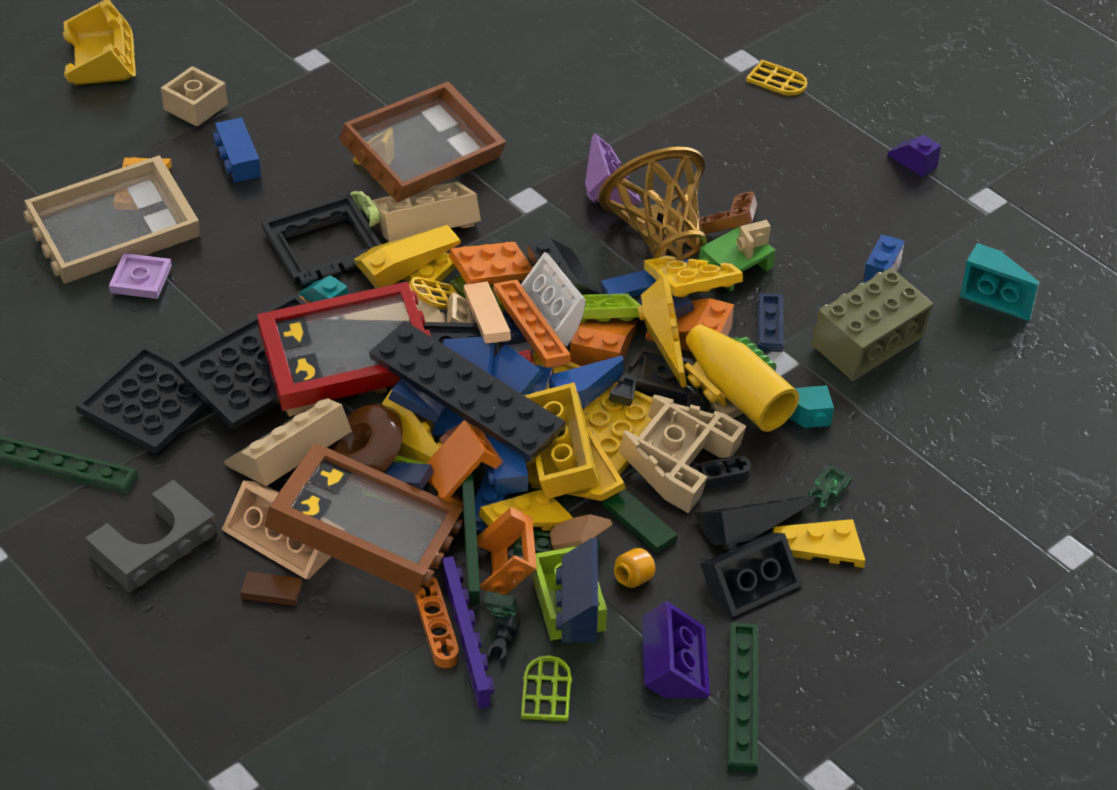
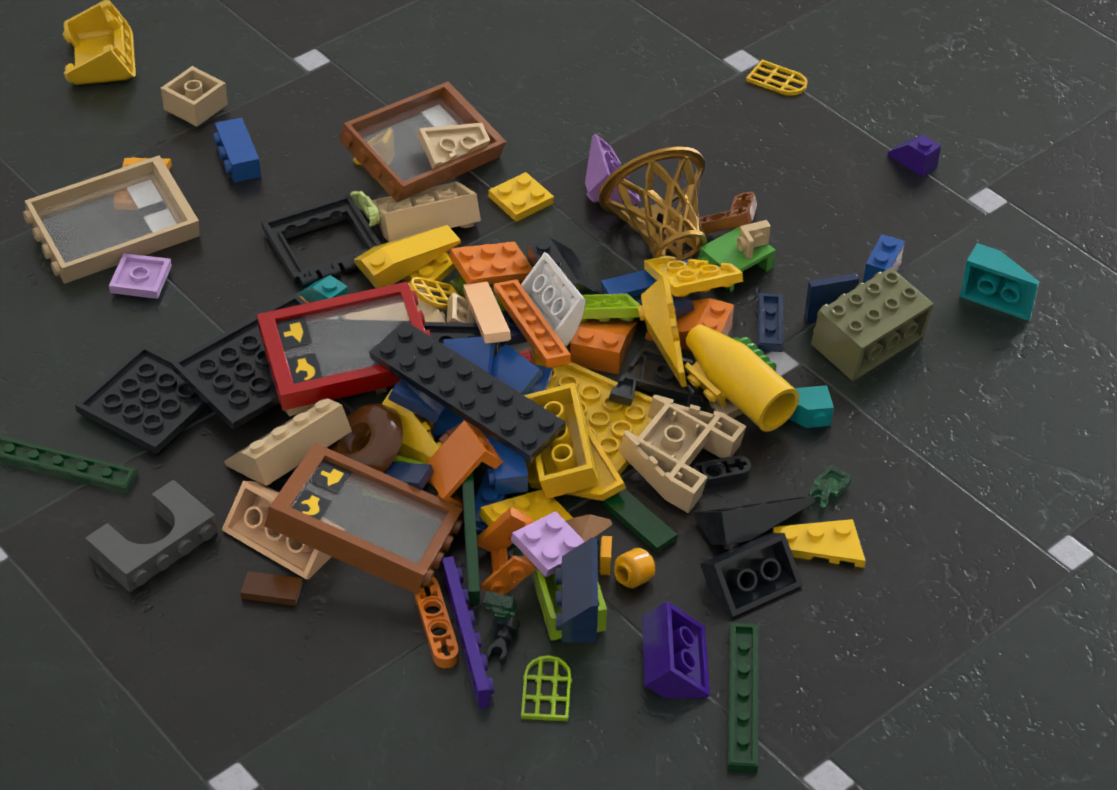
blue slope [549,355,624,408] -> none
none -> tan wing [417,123,490,169]
none -> yellow plate [488,172,554,222]
none -> lavender plate [511,512,585,577]
none -> light orange tile [599,536,612,575]
none -> dark blue tile [804,273,859,323]

